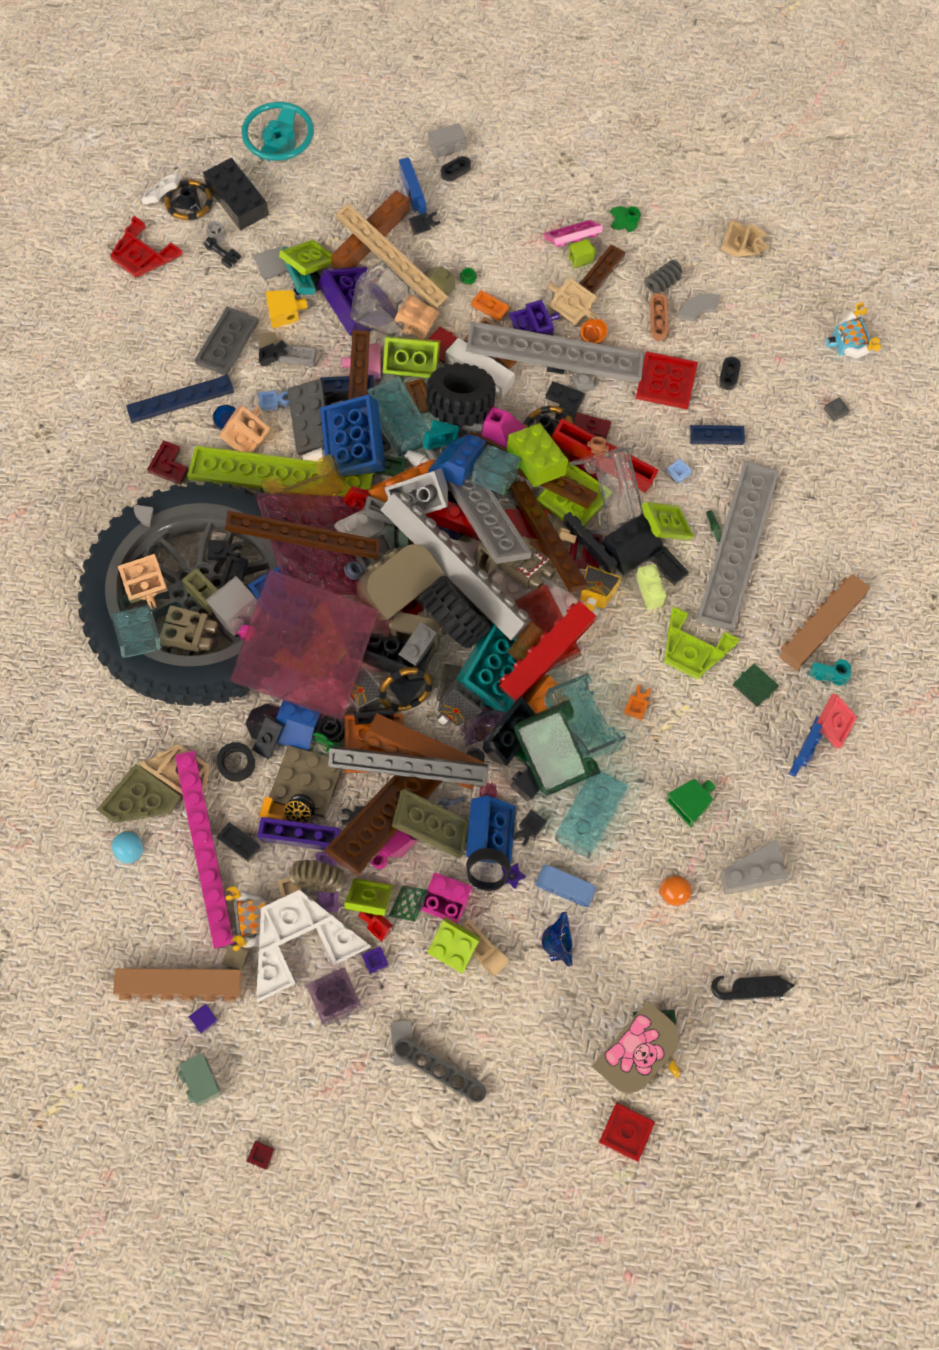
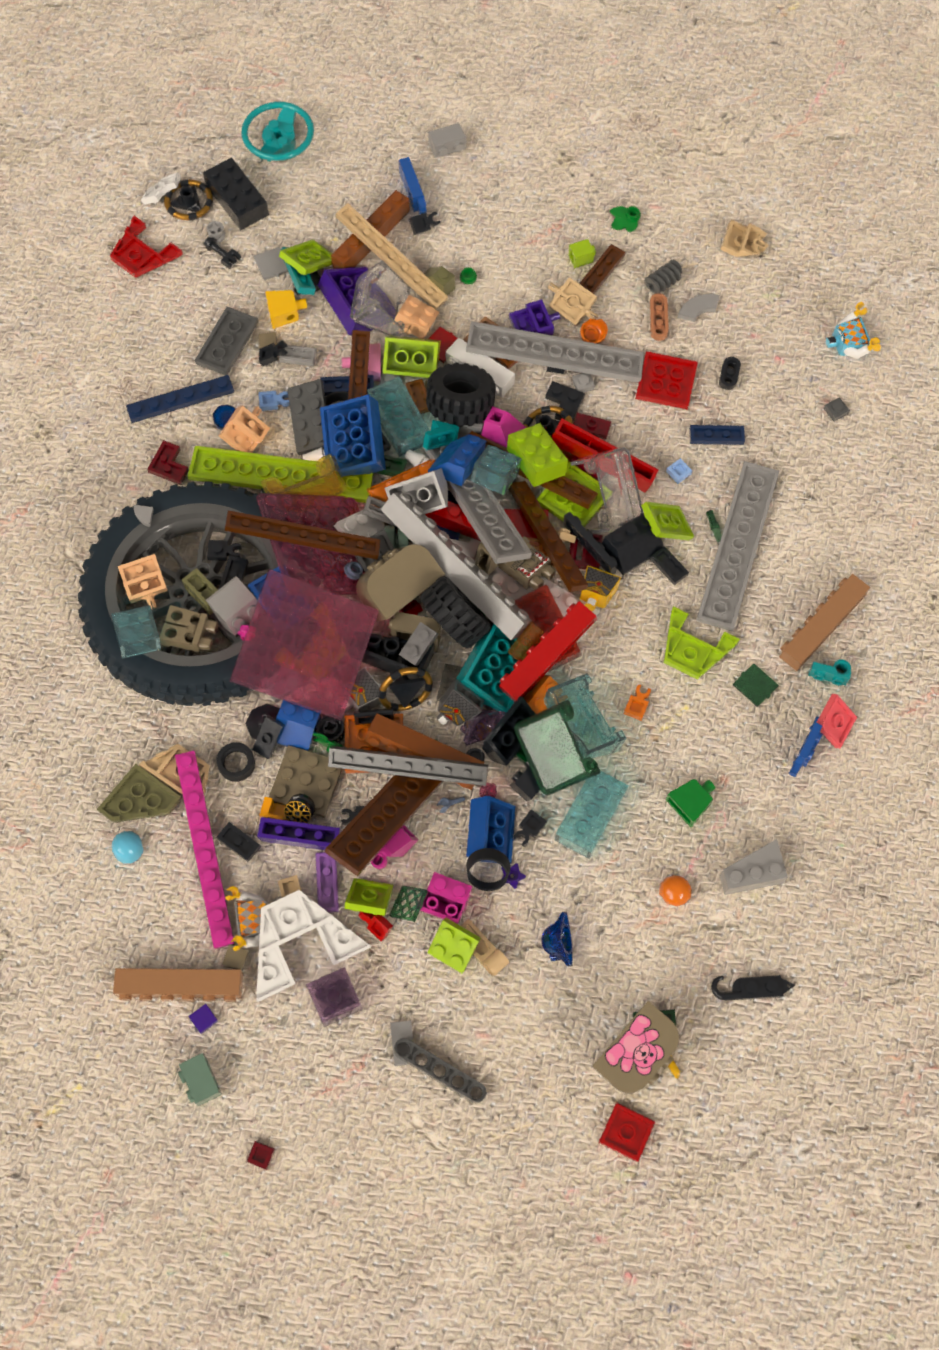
dark tan gear [289,860,345,893] -> none
red tile [343,486,369,510] -> none
dark purple plate [362,946,389,975] -> none
olive tile [392,789,469,858] -> none
black plate [441,156,471,181] -> none
orange plate [471,290,510,322] -> none
medium blue beam [535,865,597,907] -> none
dark pink plate [544,219,603,247] -> none
nougat plate [587,437,609,454] -> none
yellowish green brick [636,564,667,610] -> none

